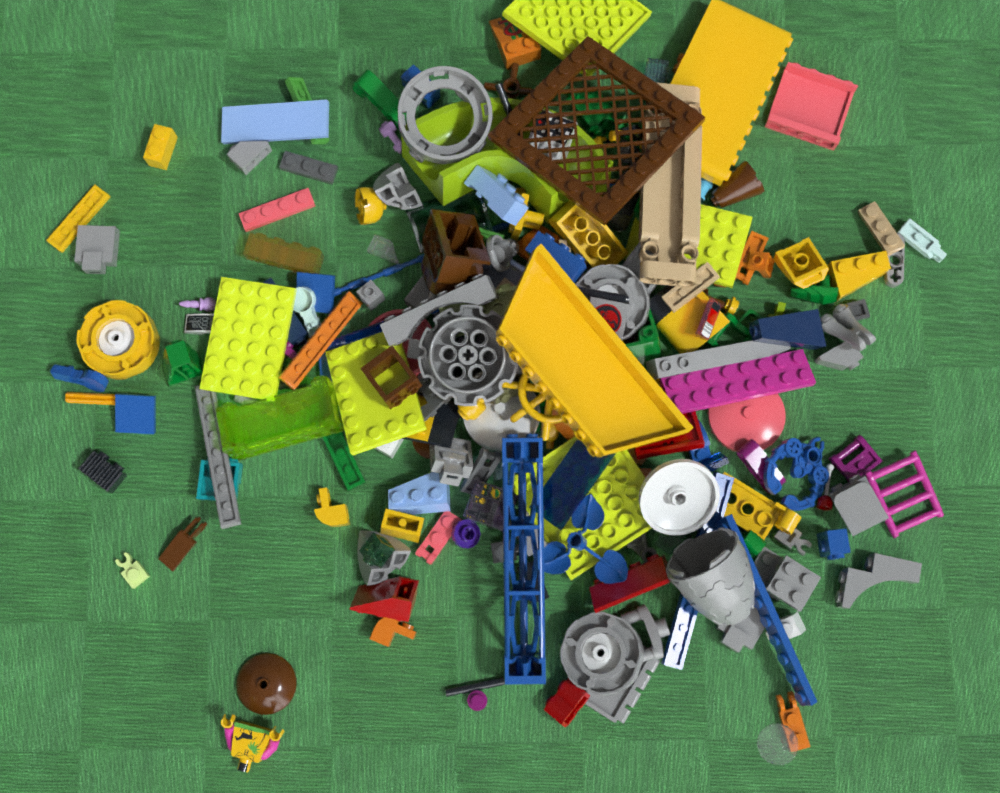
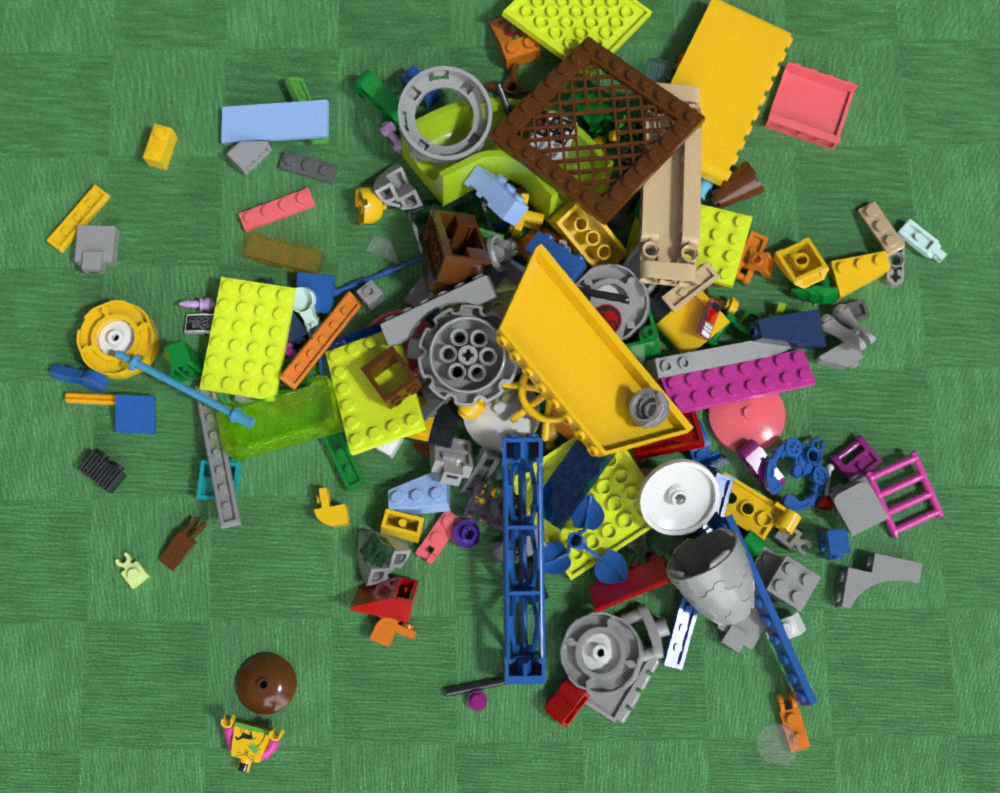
none -> dark azure bar [115,350,256,429]
none -> light grey helmet [629,388,670,429]

